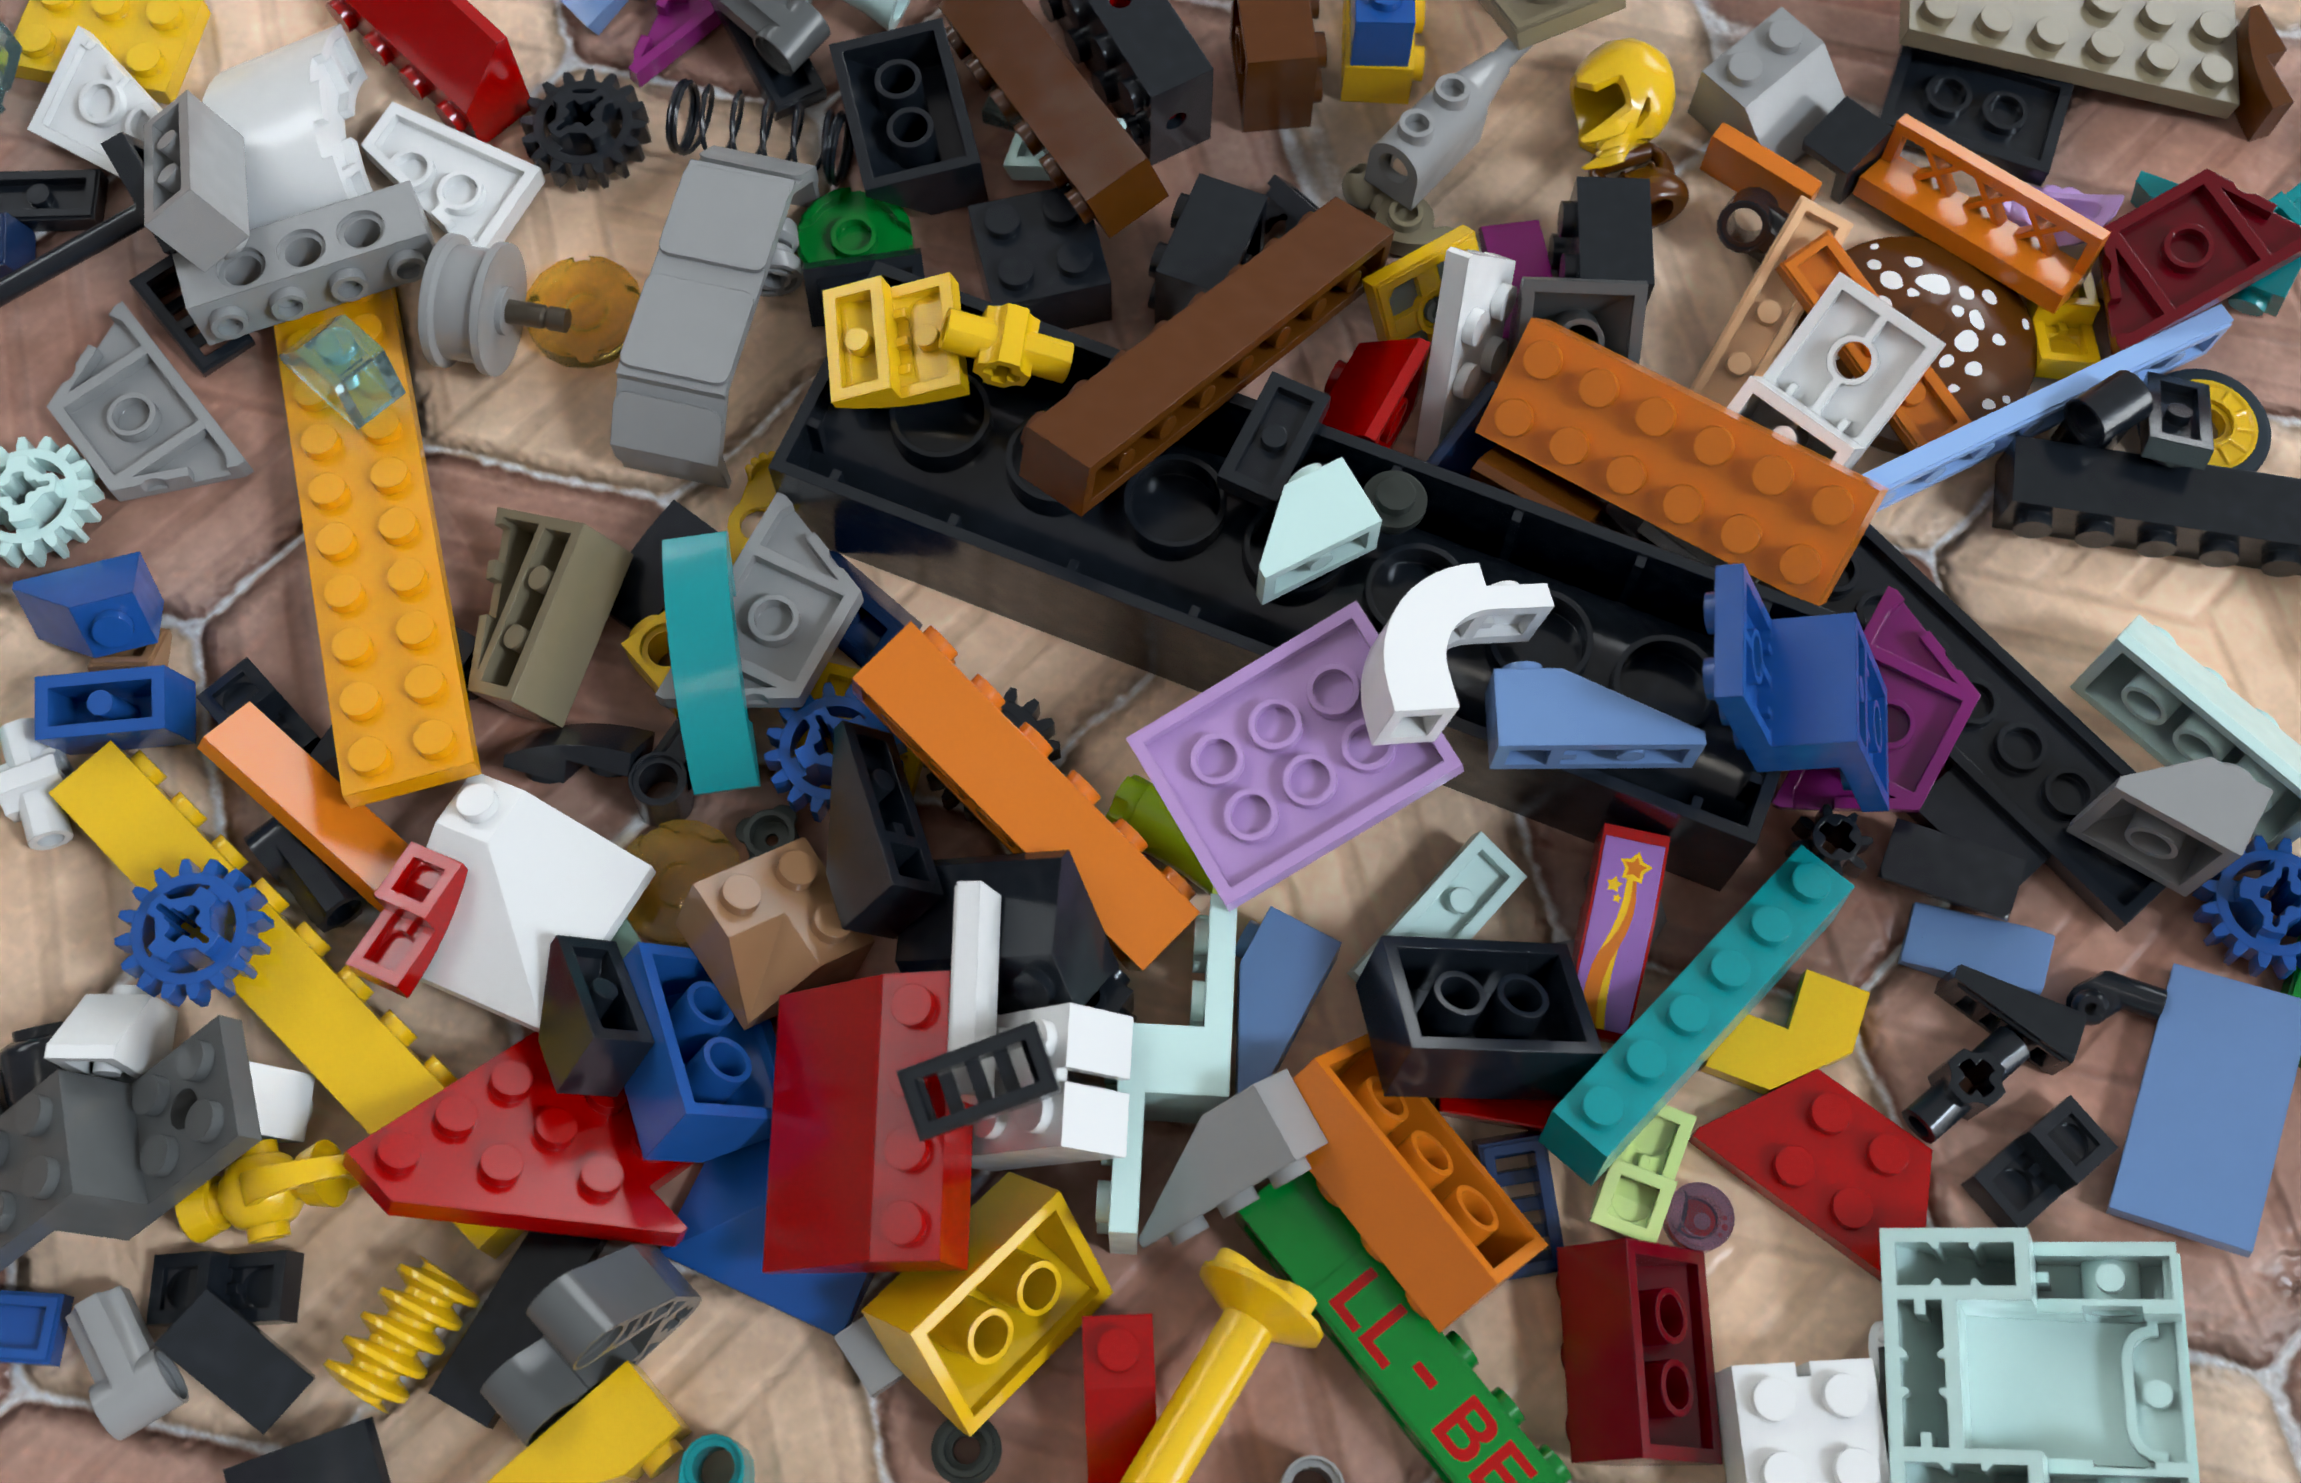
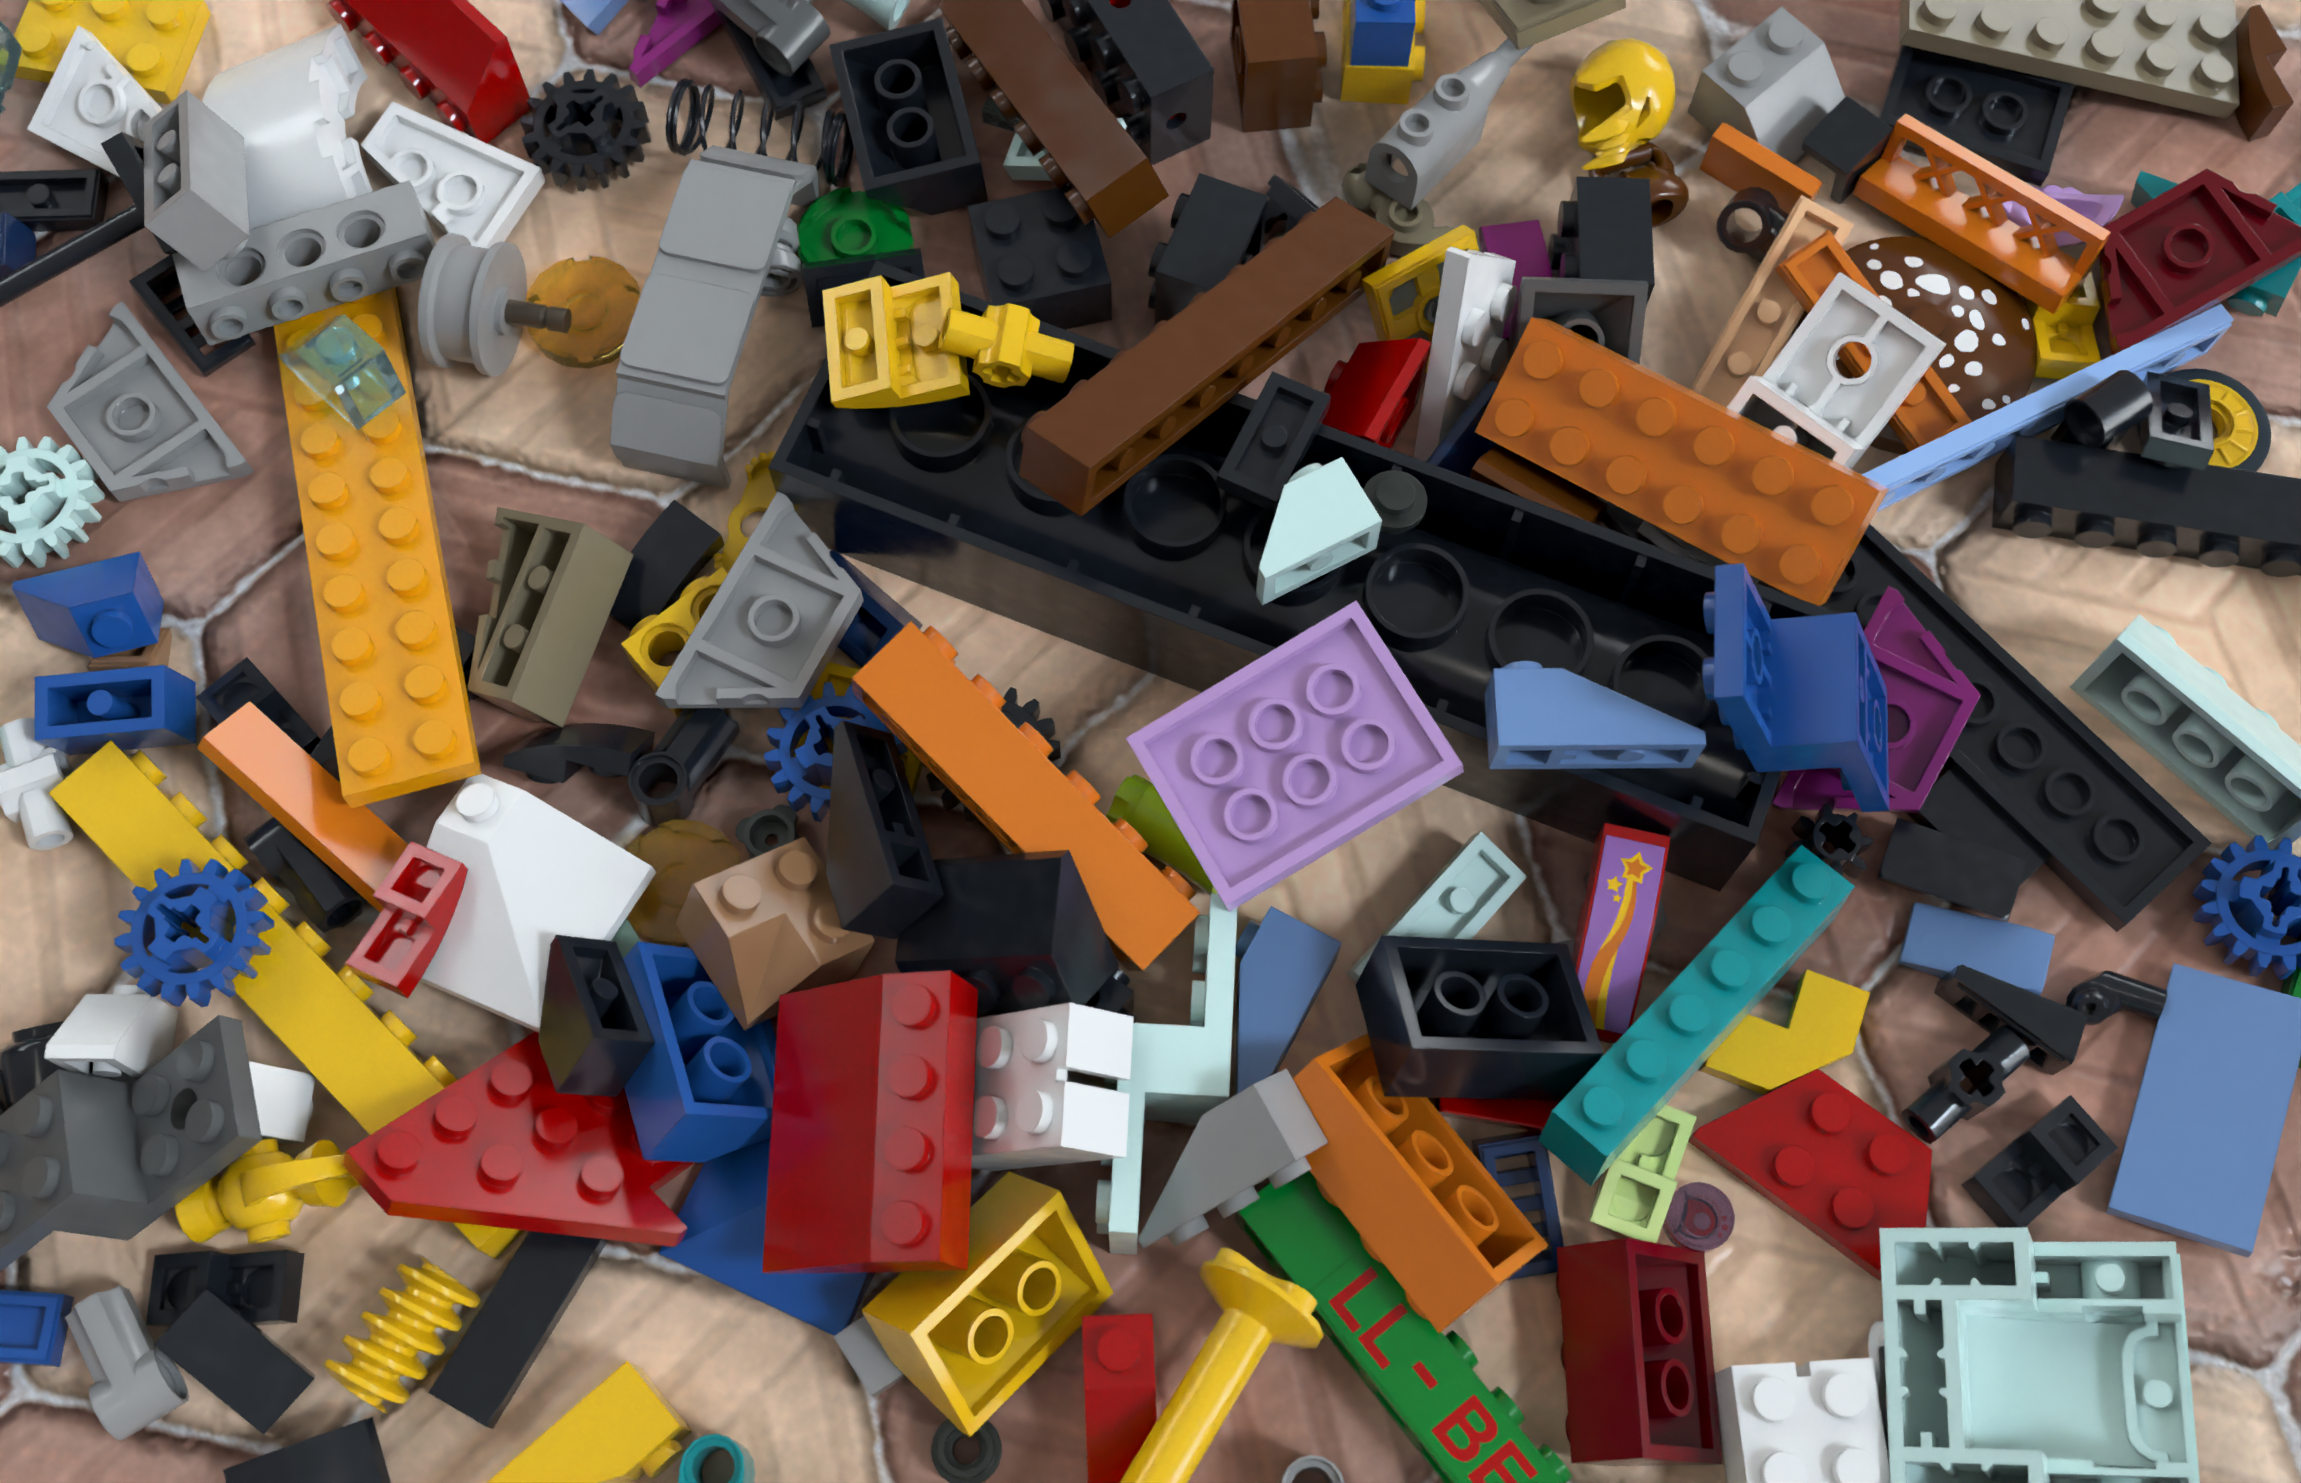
dark grey connector [480,1244,702,1447] -> none
teal slope [662,531,761,796] -> none
black slope [896,1021,1062,1142] -> none
white tile [948,881,1001,1104] -> none
white arch [1361,563,1554,745] -> none
light grey slope [2066,757,2274,897] -> none

